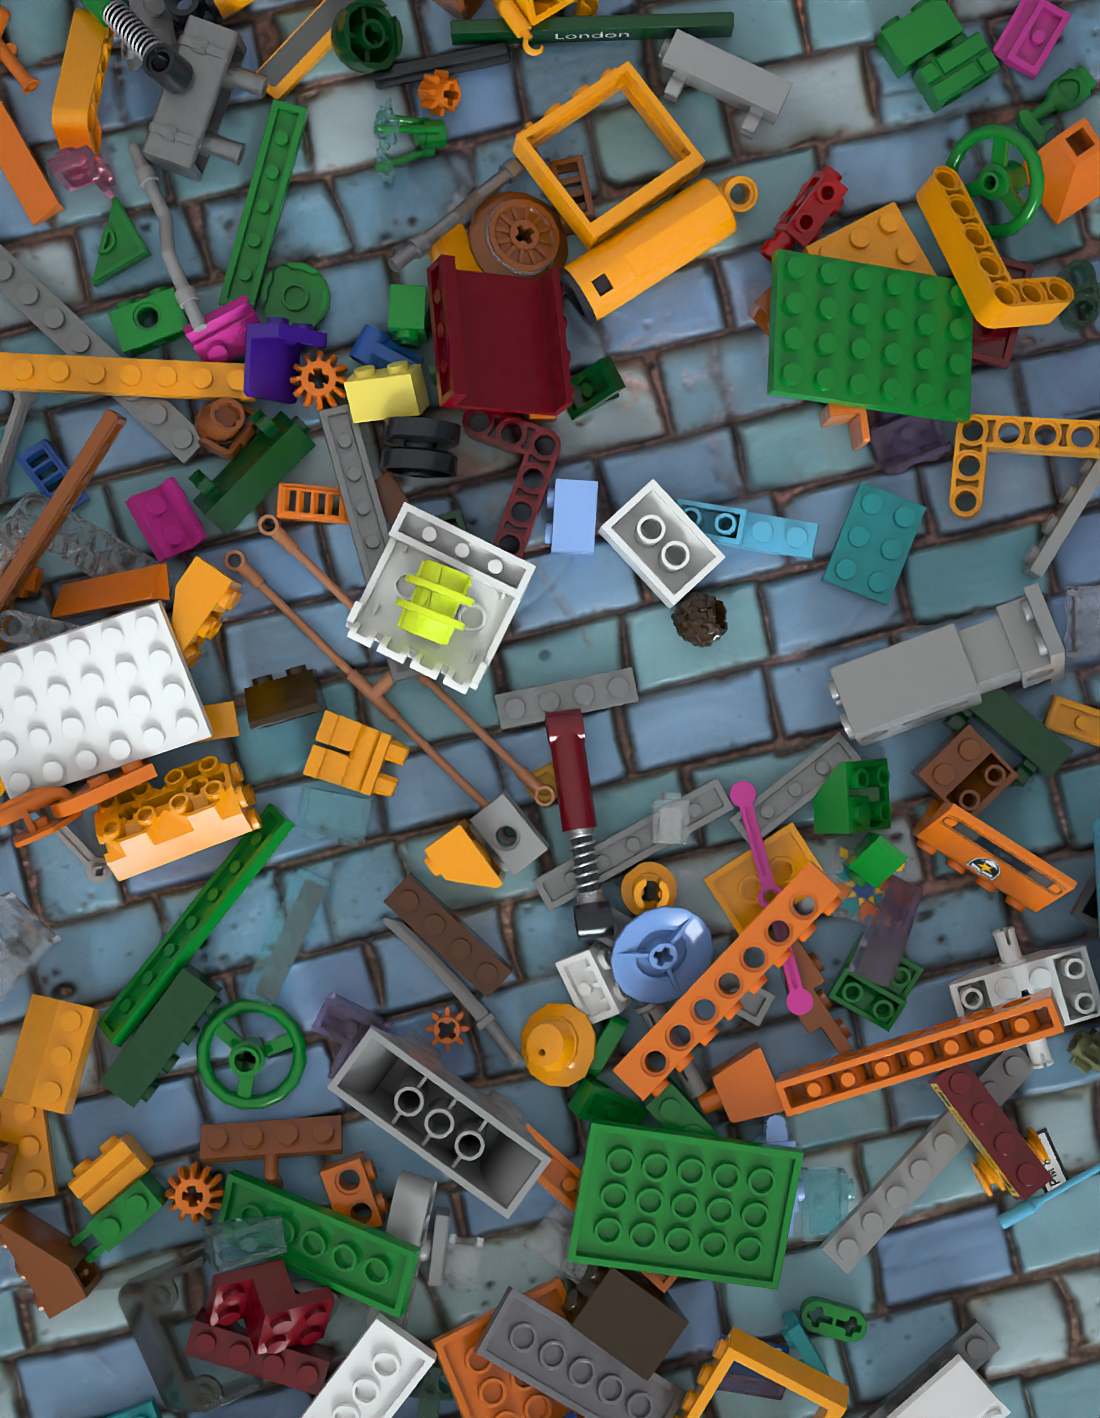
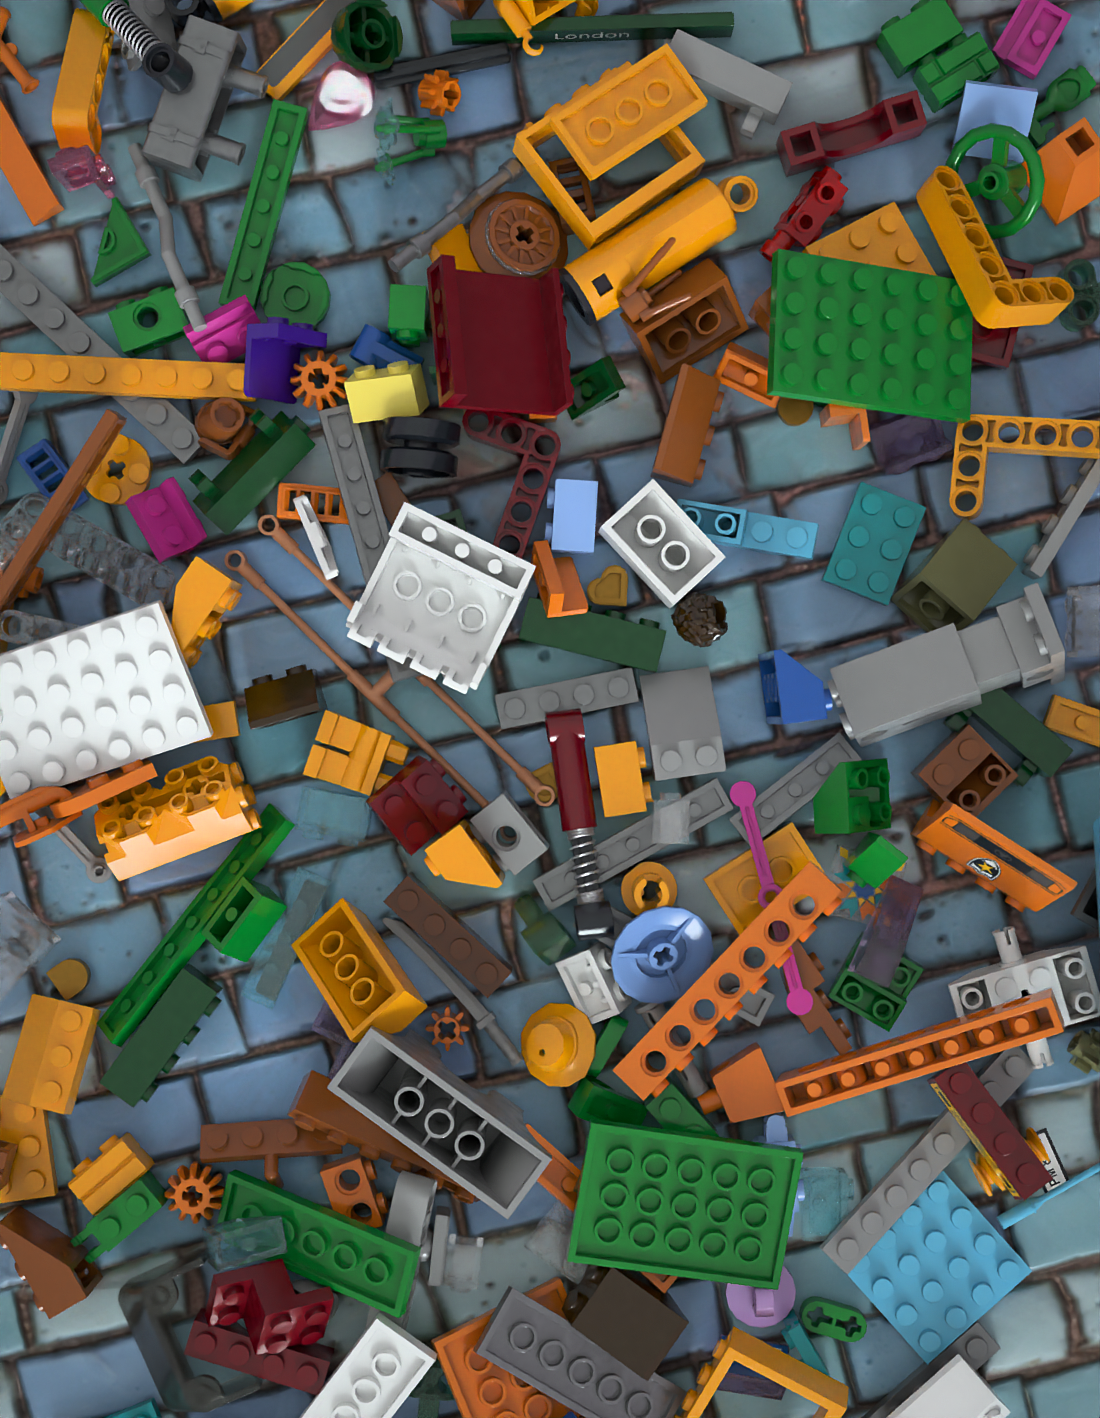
orange slope [51,564,170,619] -> none
green piece [196,999,307,1109] -> none
neon yellow piece [395,559,475,645] -> none
none -> pearl gold tile [46,958,91,1001]
none -> light orange plate [86,434,153,505]
none -> green brick [201,876,288,962]
none -> dark orange slope [287,1070,480,1204]
none -> light orange slope [291,897,428,1043]
none -> white tile [293,494,339,580]
none -> clear pink piece [308,61,375,131]
none -> dark red plate [365,755,469,856]
none -> clear green beam [514,894,577,966]
none -> dark green brick [519,593,666,673]
none -> orange panel [531,540,588,618]
none -> light orange plate [549,43,708,182]
none -> pearl gold tile [587,565,628,607]
none -> light orange brick [593,740,652,818]
none -> dark orange plant [617,237,693,323]
none -> dark orange slope [619,258,749,385]
none -> light grey slope [639,666,726,781]
none -> dark orange slope [650,364,724,488]
none -> orange slope [713,342,781,409]
none -> lavender tile [725,1265,796,1328]
none -> blue slope [758,649,832,724]
none -> dark red arch [776,90,927,177]
none -> pearl gold tile [777,397,814,426]
none -> medium azure plate [848,1171,1032,1365]
none -> olive slope [890,518,1018,632]
none -> light blue tile [952,80,1038,163]

